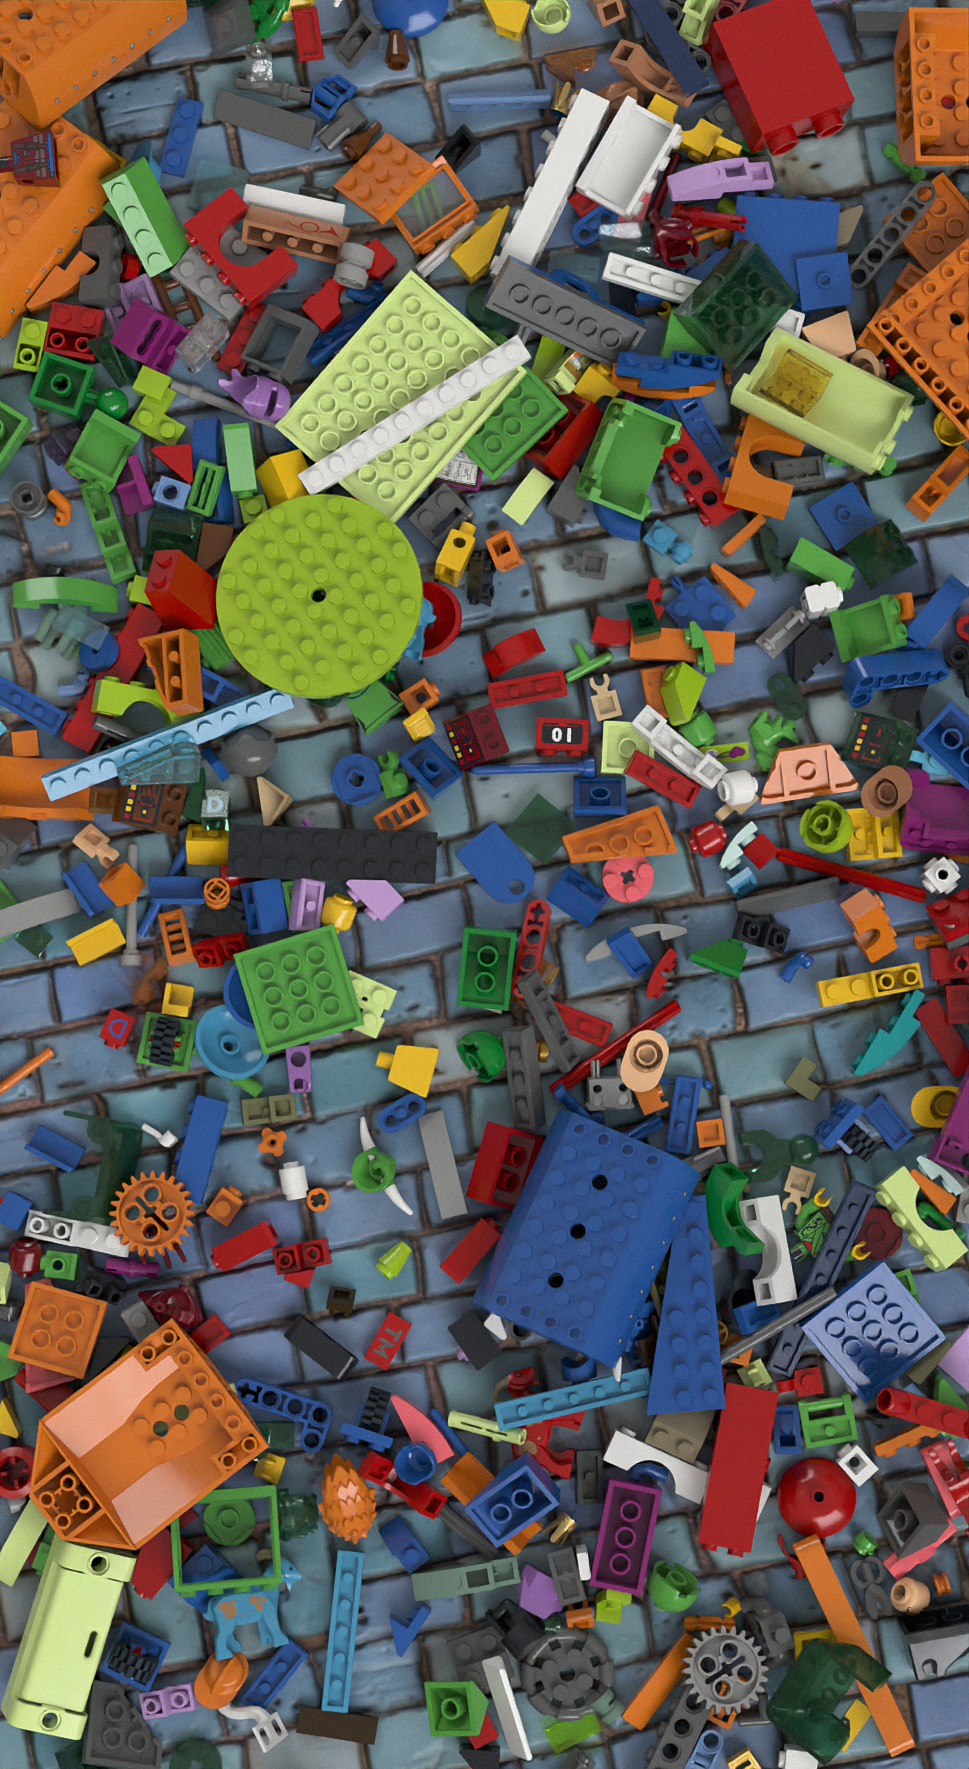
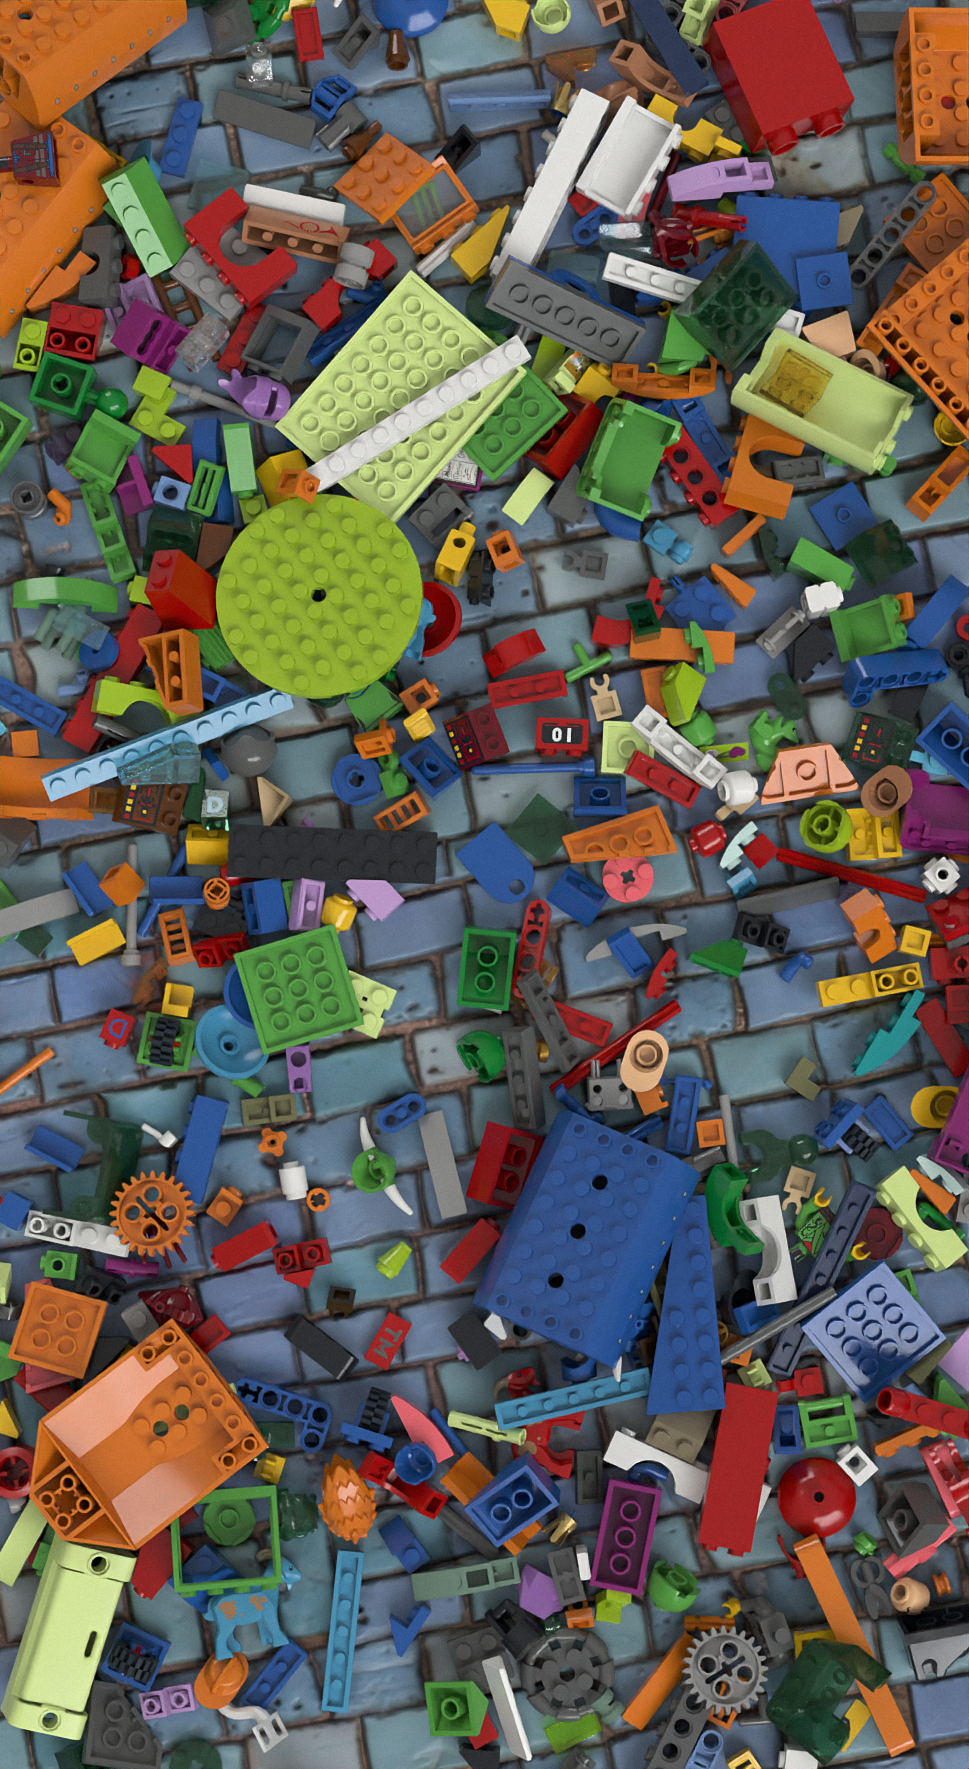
dark red head [8,1237,43,1278] -> none
light nougat plate [72,823,120,869] -> none
clear green wing [86,335,137,388] -> none
dark brown tile [296,1704,379,1745] -> none
yellow torso [376,1045,440,1098] -> none
blue slope [615,350,723,389] -> none
none -> orange bracket [275,469,320,503]
none -> orange bracket [354,718,396,760]
none -> yellow panel [896,925,932,958]

